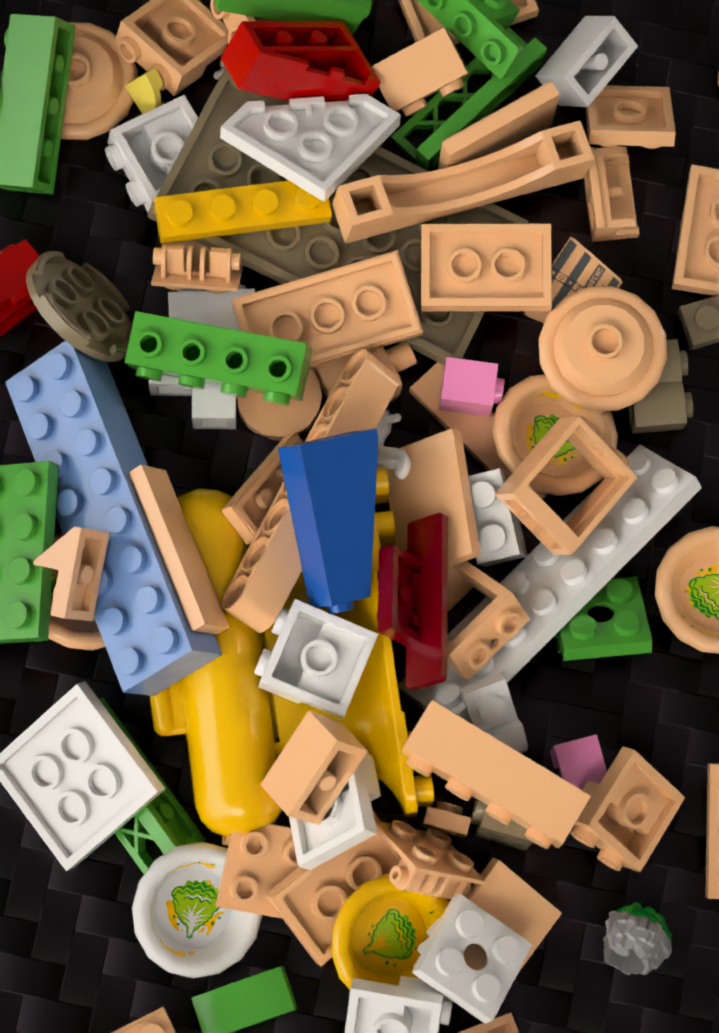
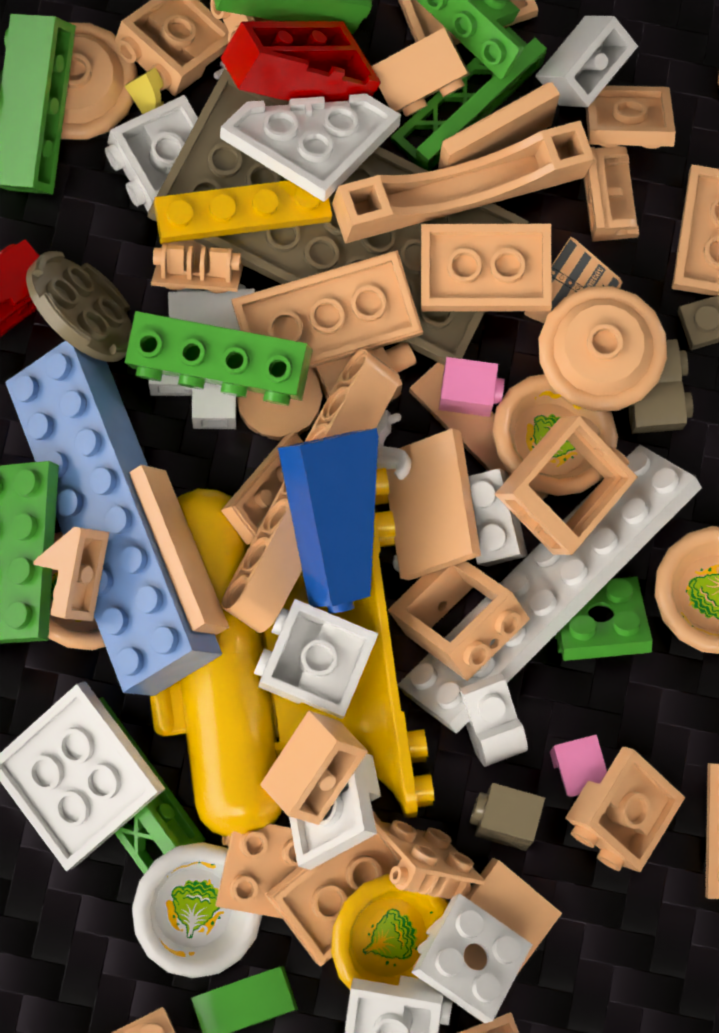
dark red bracket [377,513,448,690] -> none
light nougat brick [401,700,591,849] -> none
light nougat plate [421,801,471,838] -> none
light grey piece [603,902,672,976] -> none

